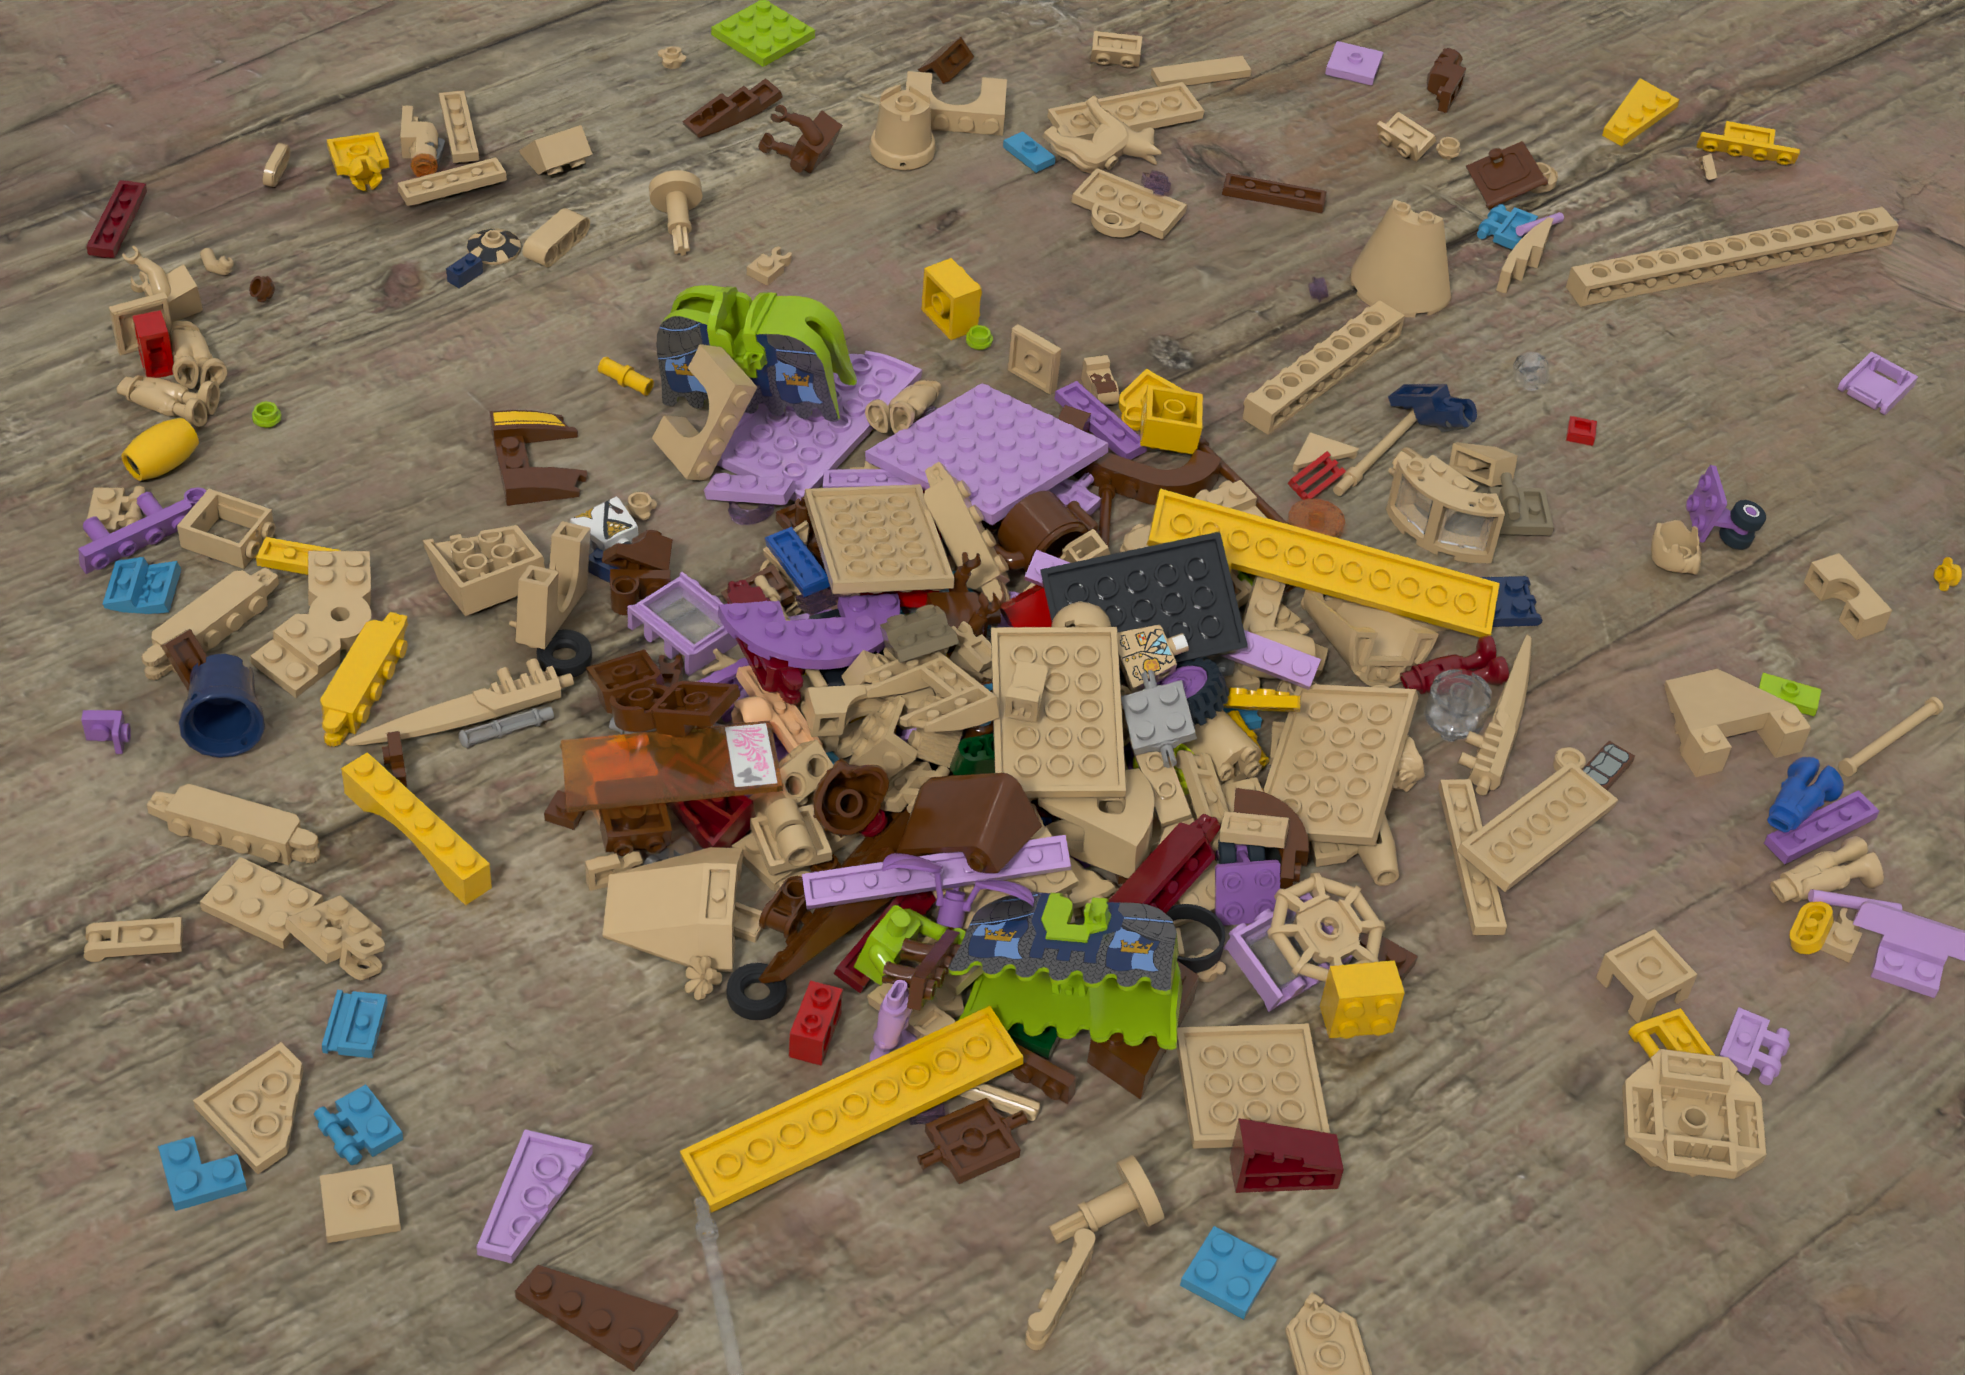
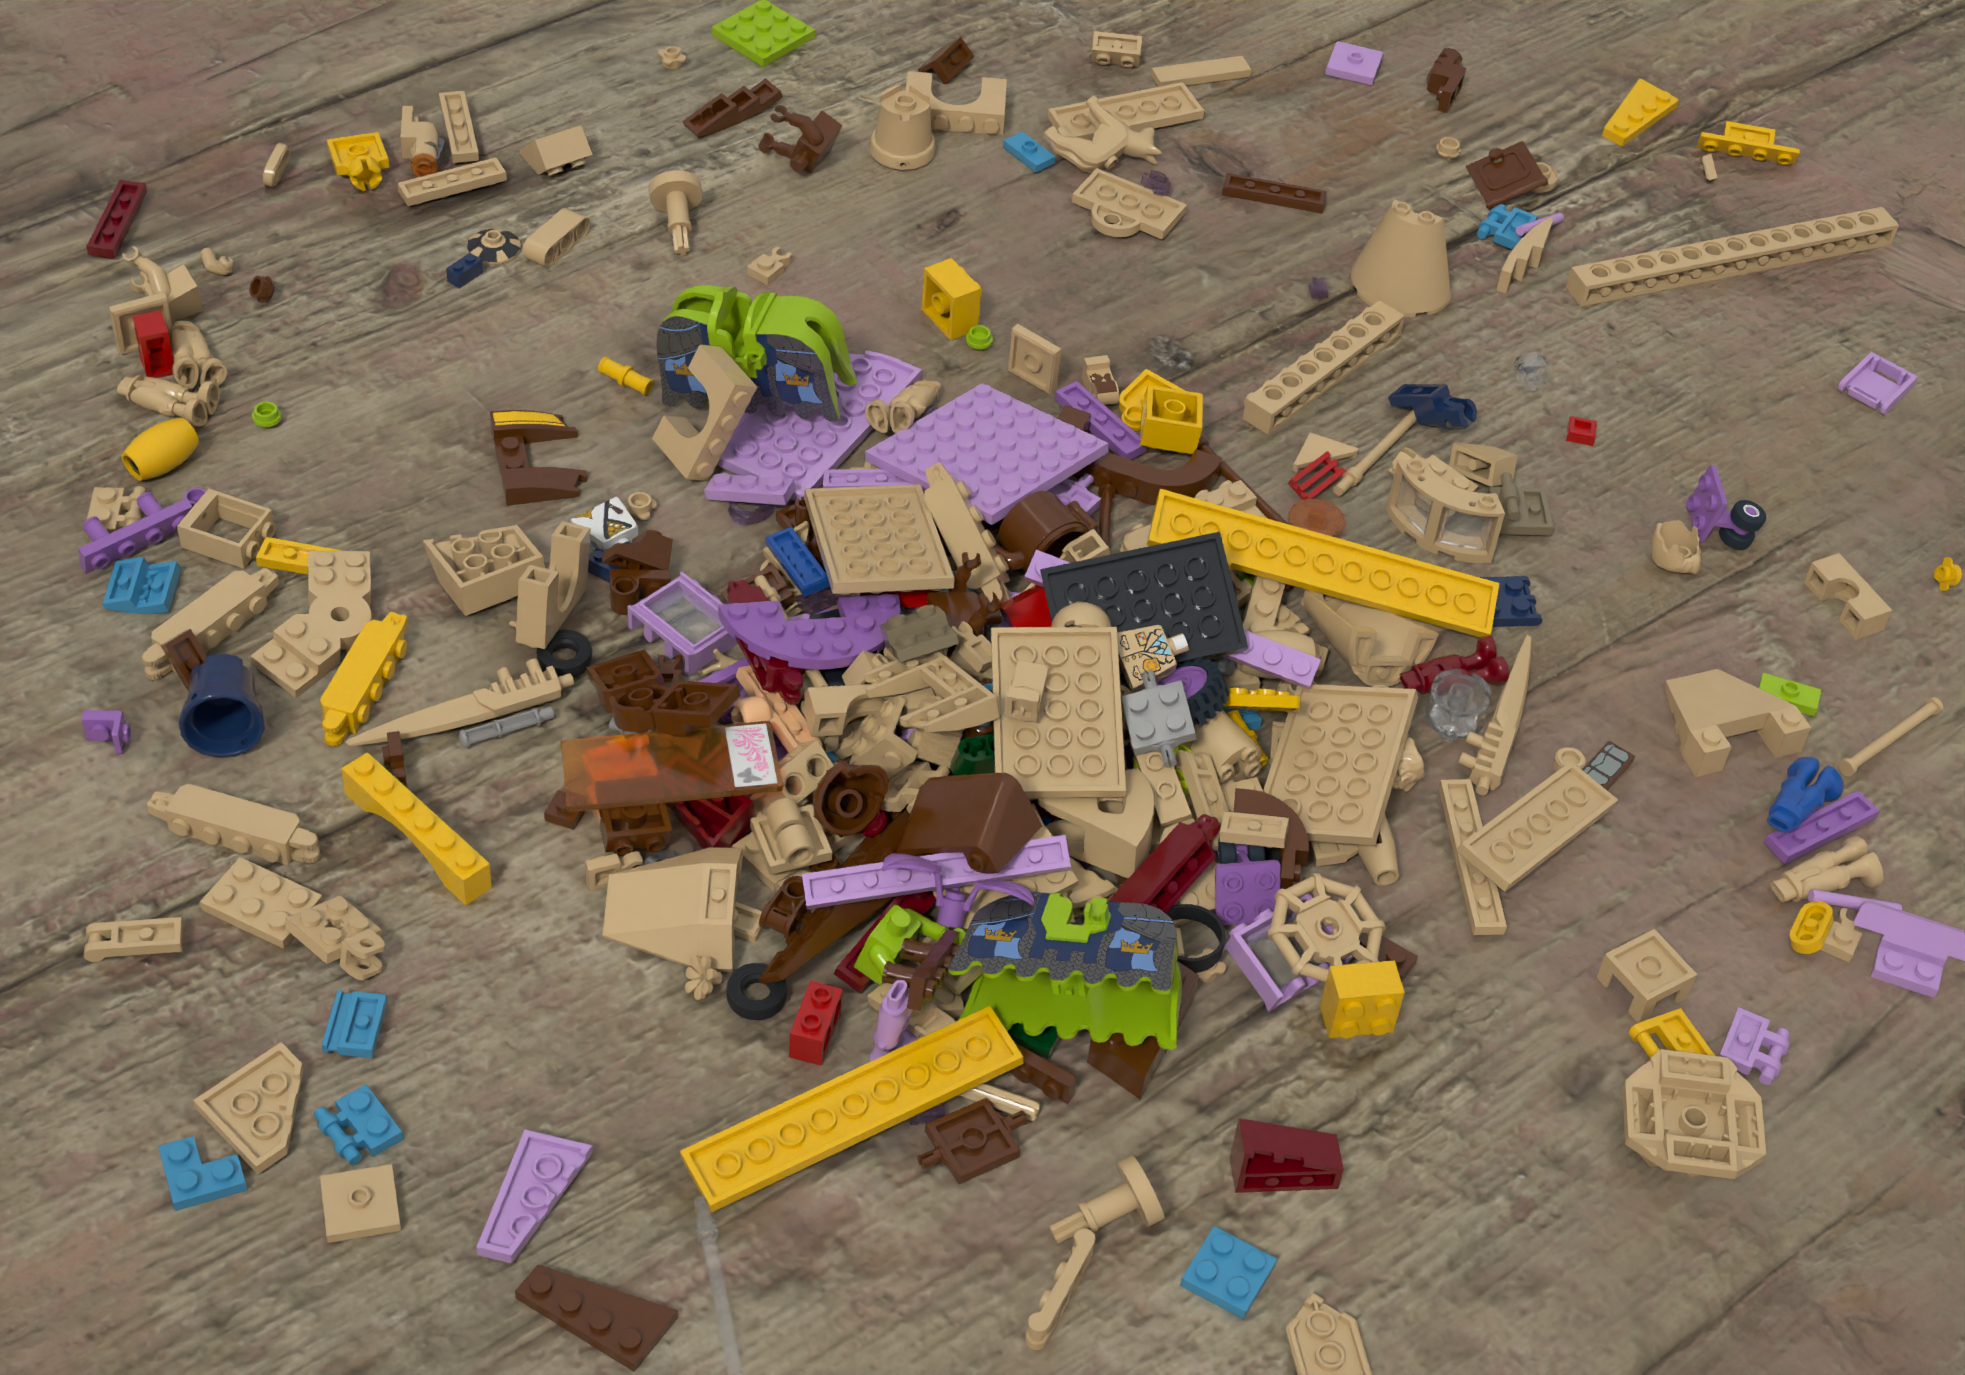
tan plate [1177,1023,1330,1149] -> none
tan bracket [1376,112,1436,162] -> none

